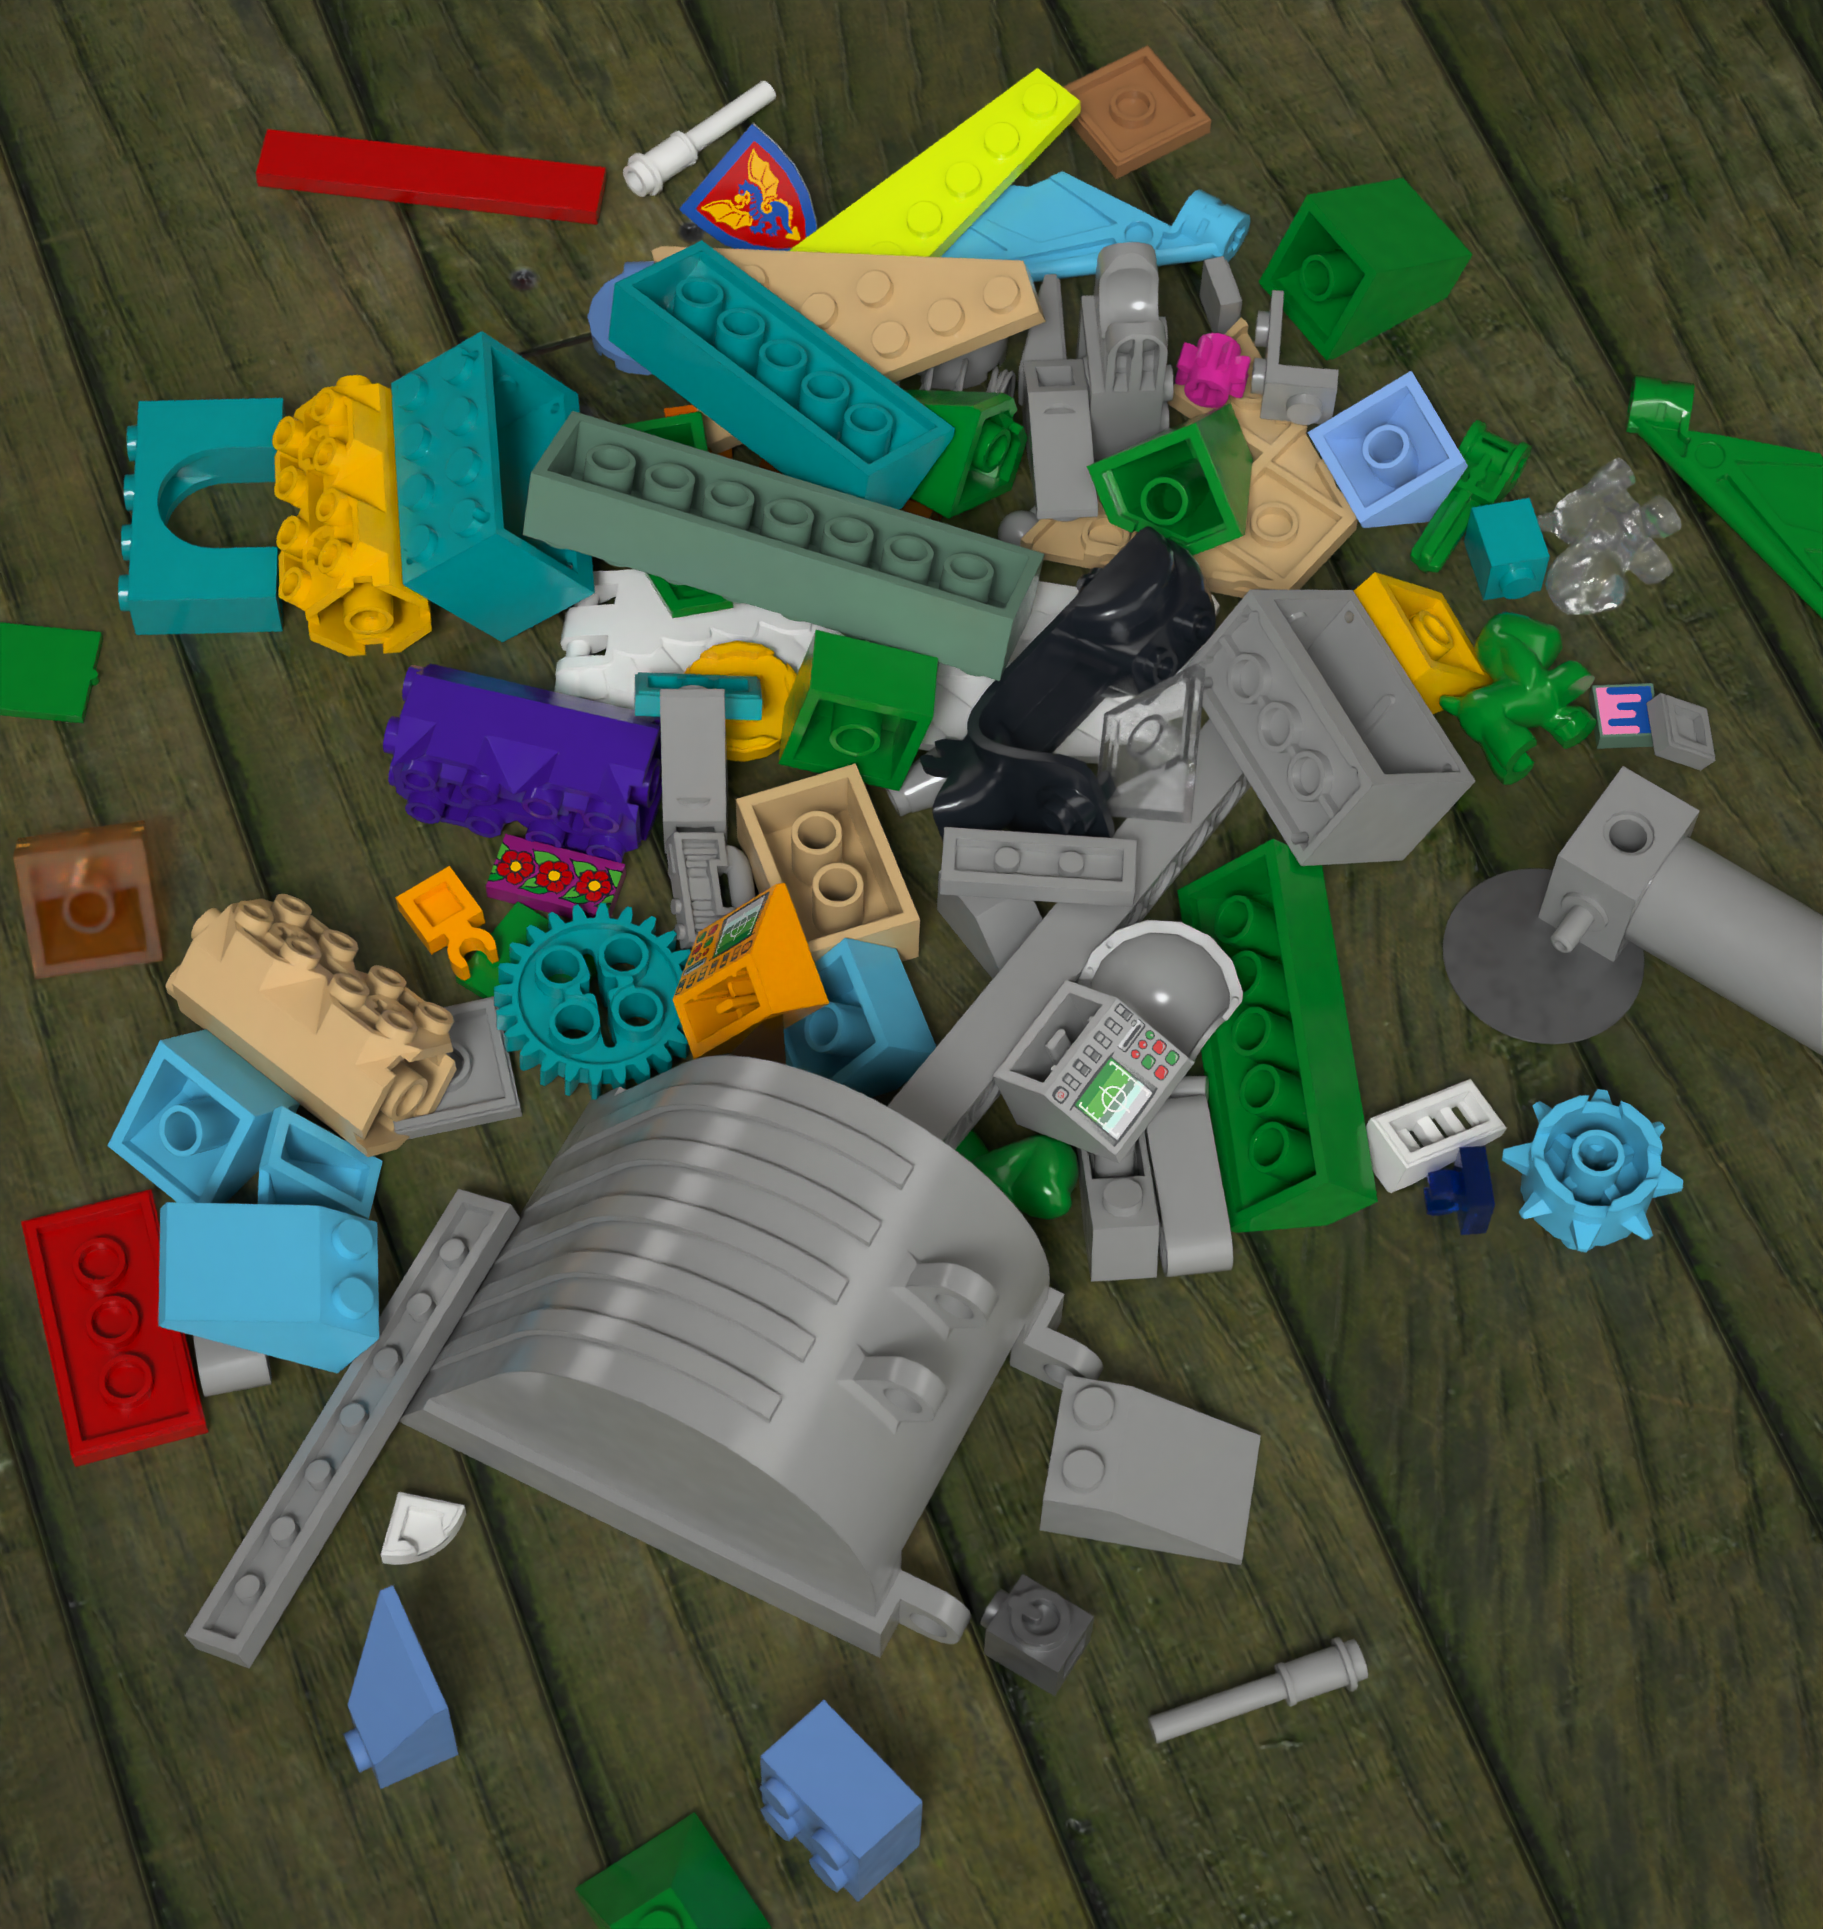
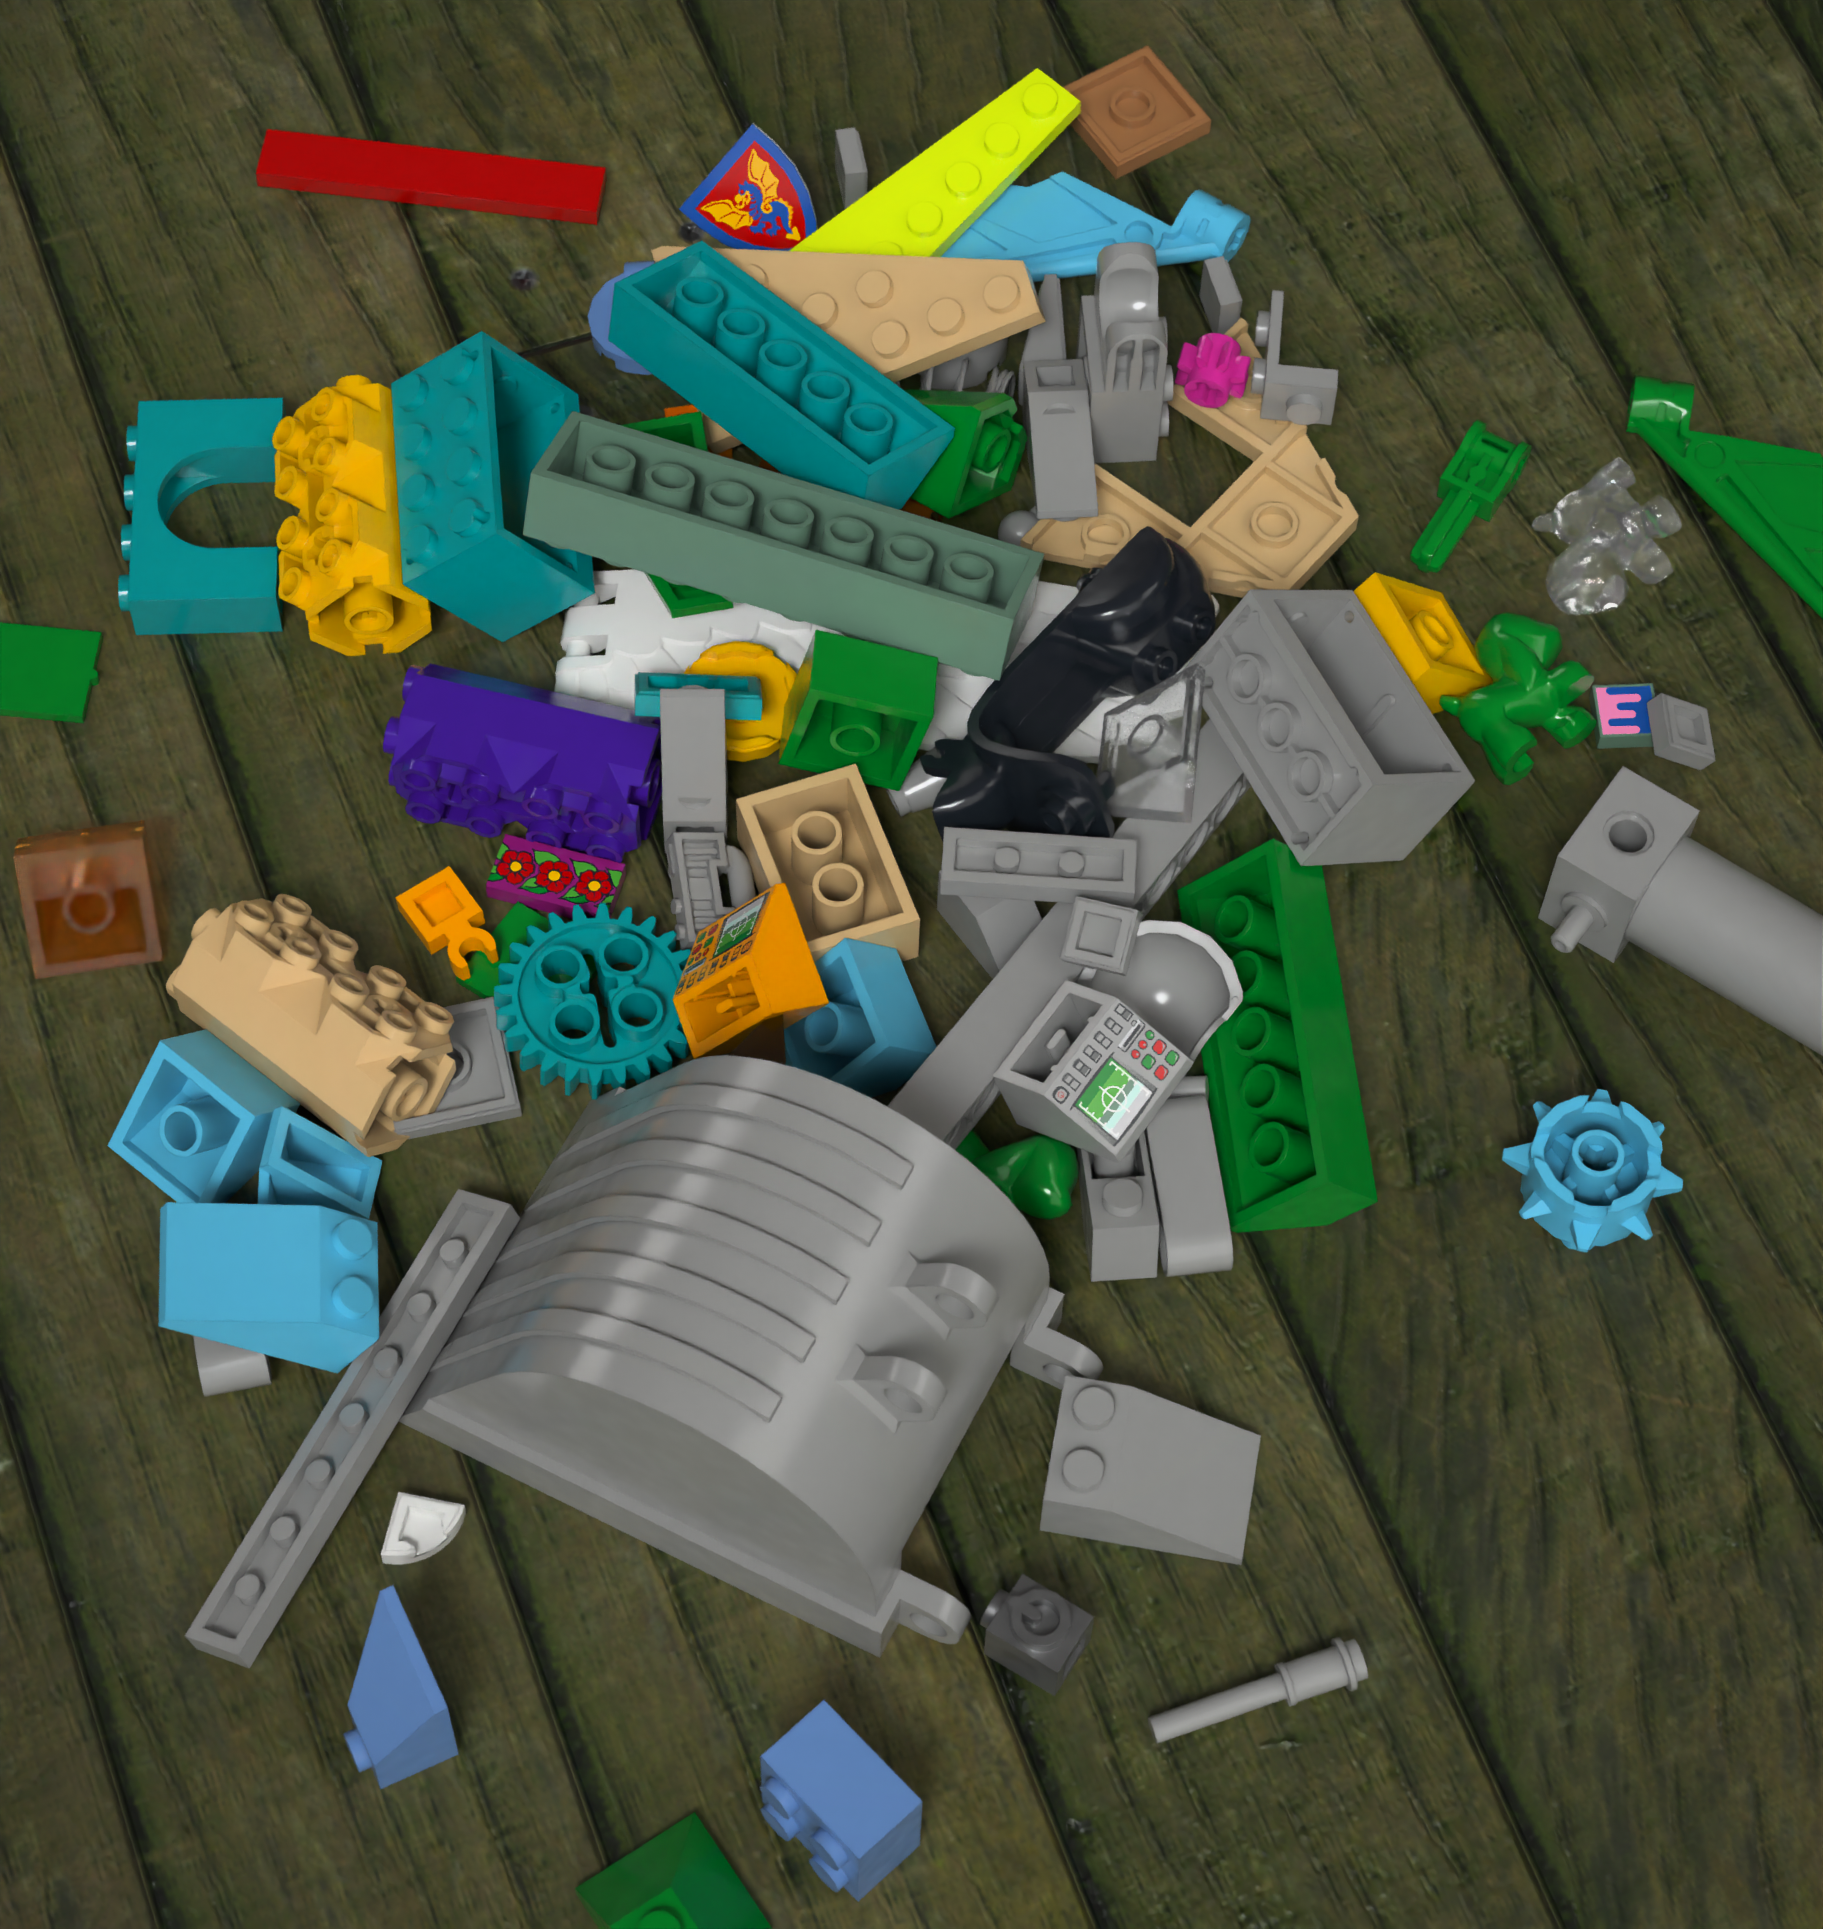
red tile [21,1189,208,1467] -> none
white pin [623,81,776,197] -> none
green slope [1087,403,1253,556] -> none
green slope [1258,178,1473,361] -> none
light blue slope [1308,371,1468,528] -> none
white slope [1366,1079,1507,1193] -> none
clear blue tile [1423,1146,1495,1235] -> none
flat silver sticker [1443,868,1644,1044] -> none
teal brick [1464,498,1550,601] -> none
none -> light grey tile [835,127,867,209]
none -> light grey tile [1060,896,1142,976]

